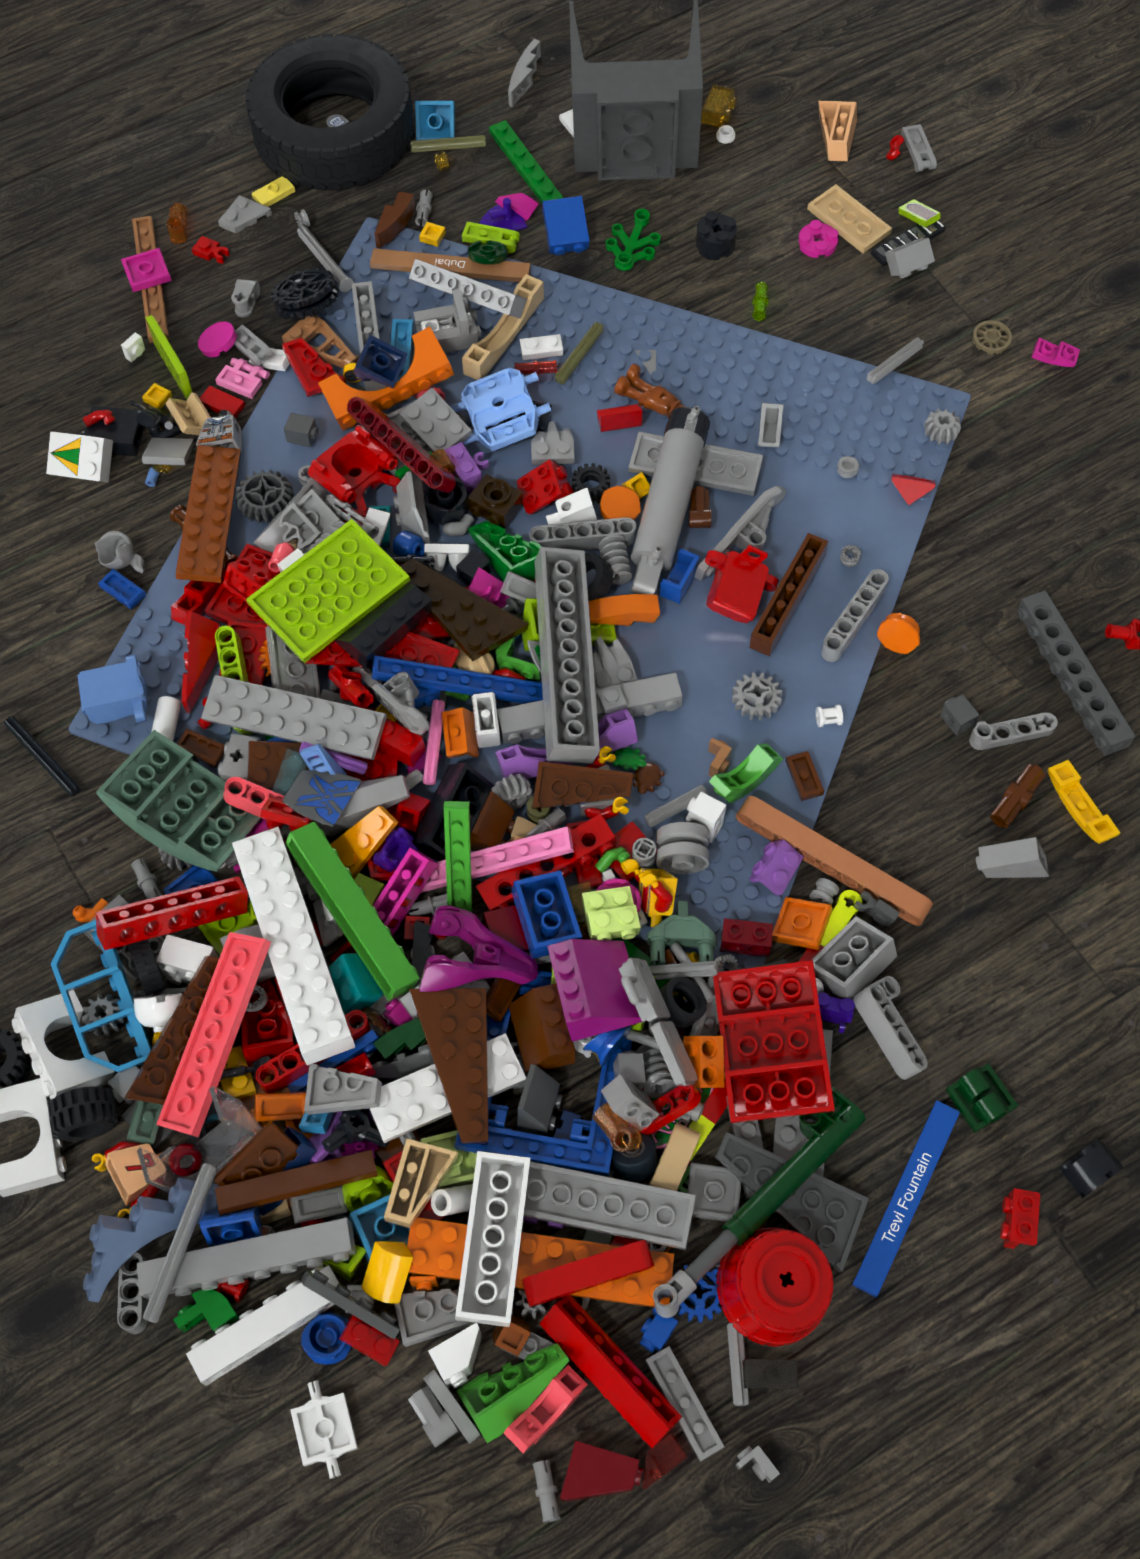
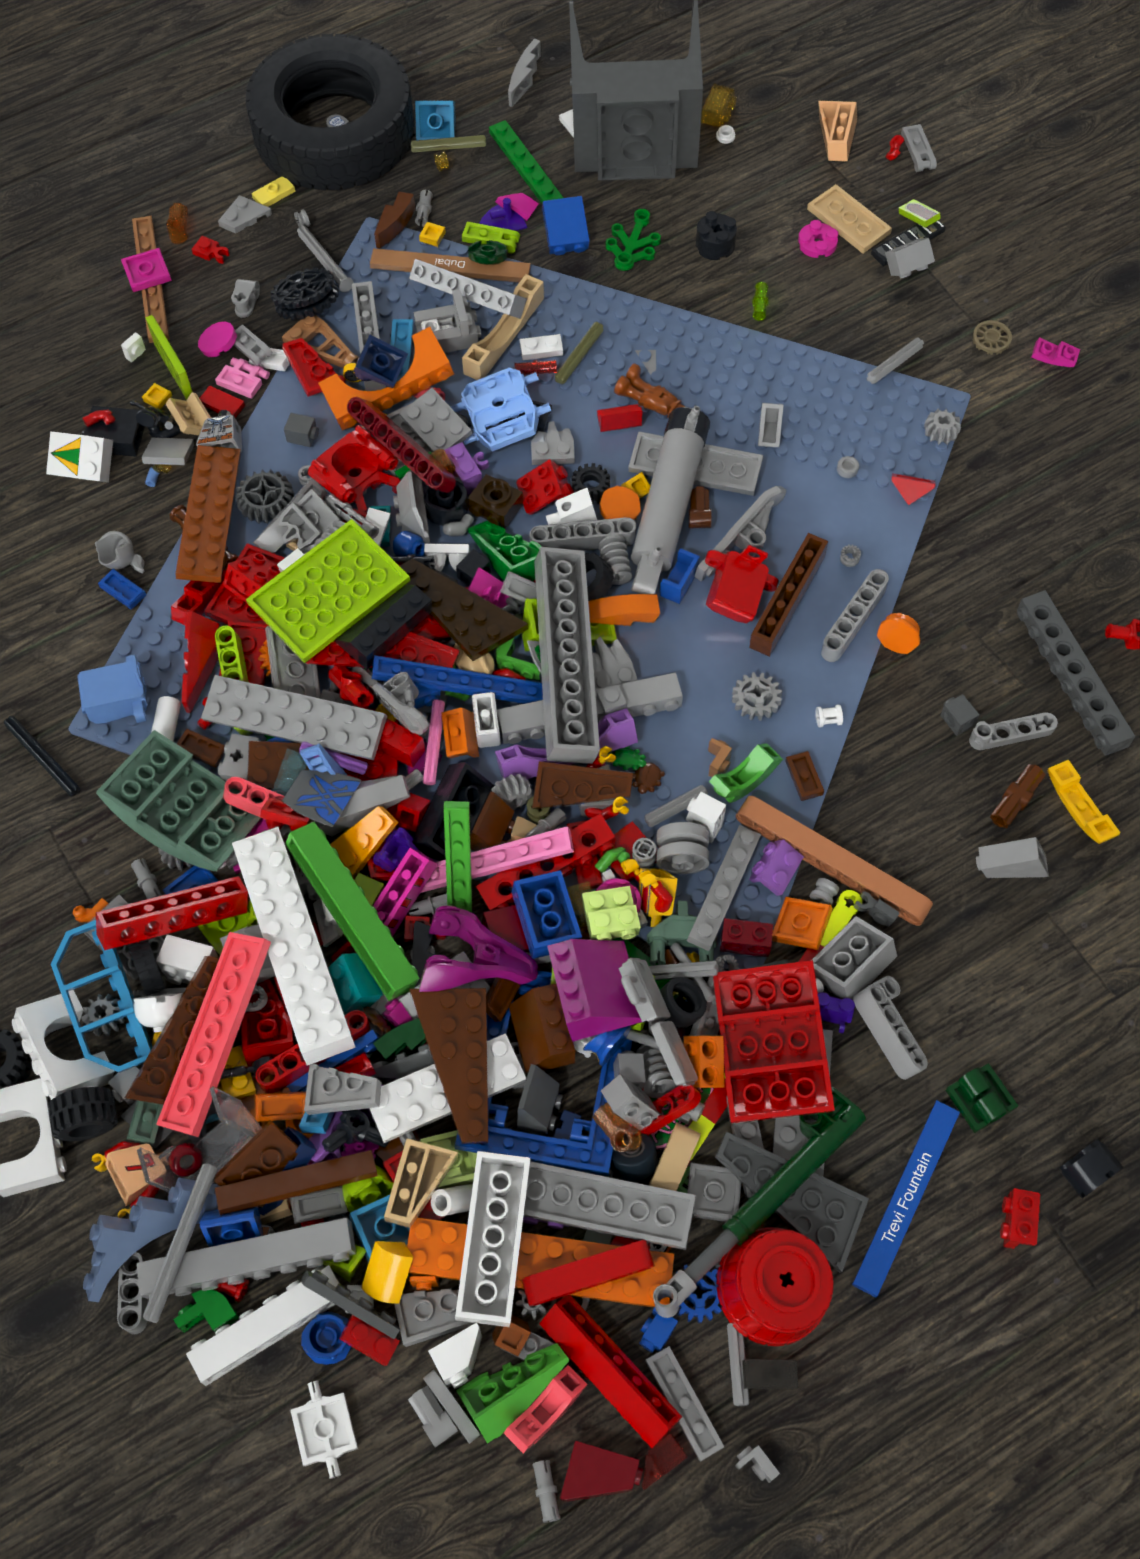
coral cone [268,542,295,572] -> none
none -> light grey plate [687,825,761,951]

